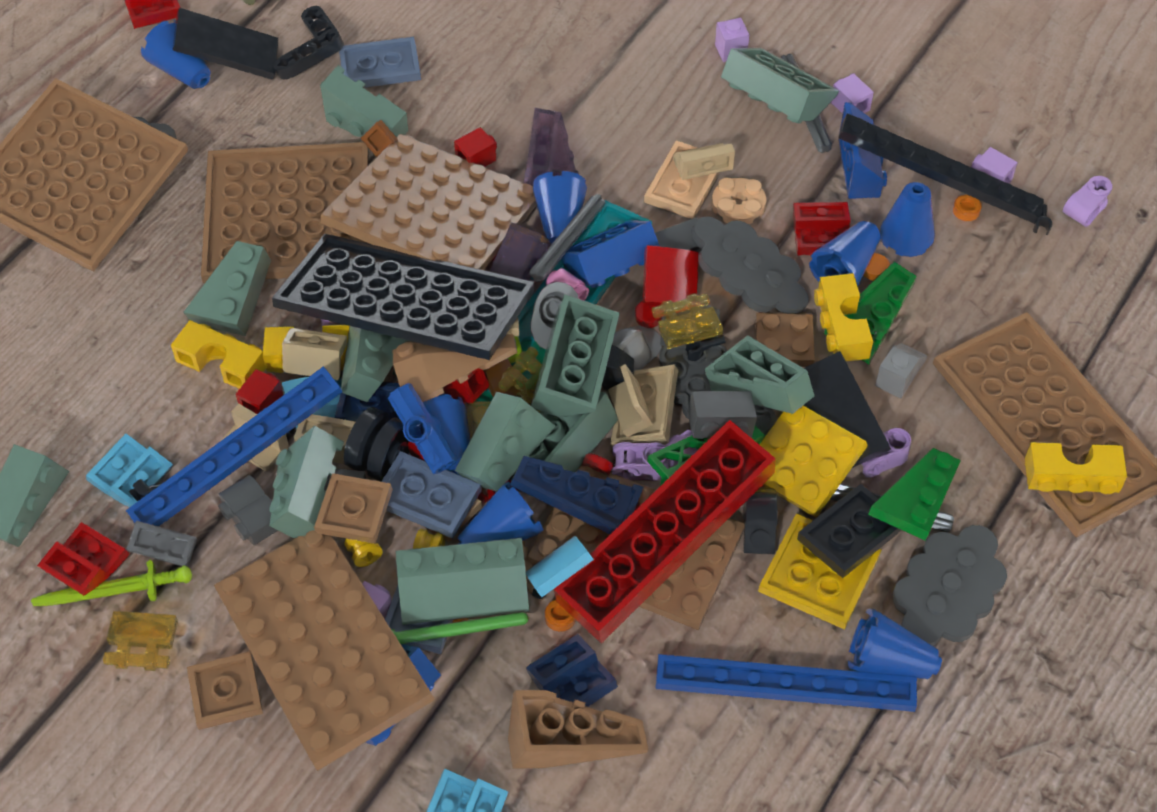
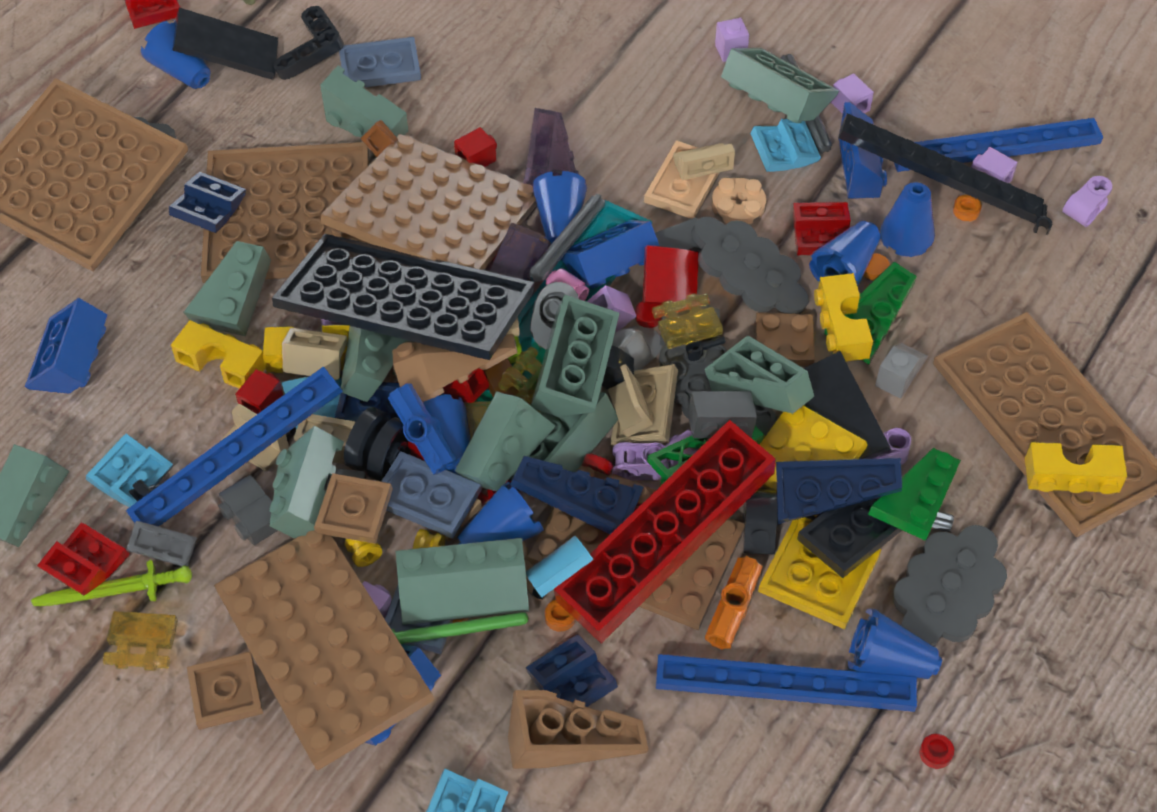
none -> blue slope [25,298,108,394]
none -> dark blue slope [169,171,246,233]
none -> lavender brick [587,285,636,332]
none -> orange piece [705,556,763,650]
none -> medium azure slope [750,119,821,172]
none -> dark blue wing [776,458,902,524]
none -> blue plate [894,118,1103,172]
none -> red tile [919,734,954,769]

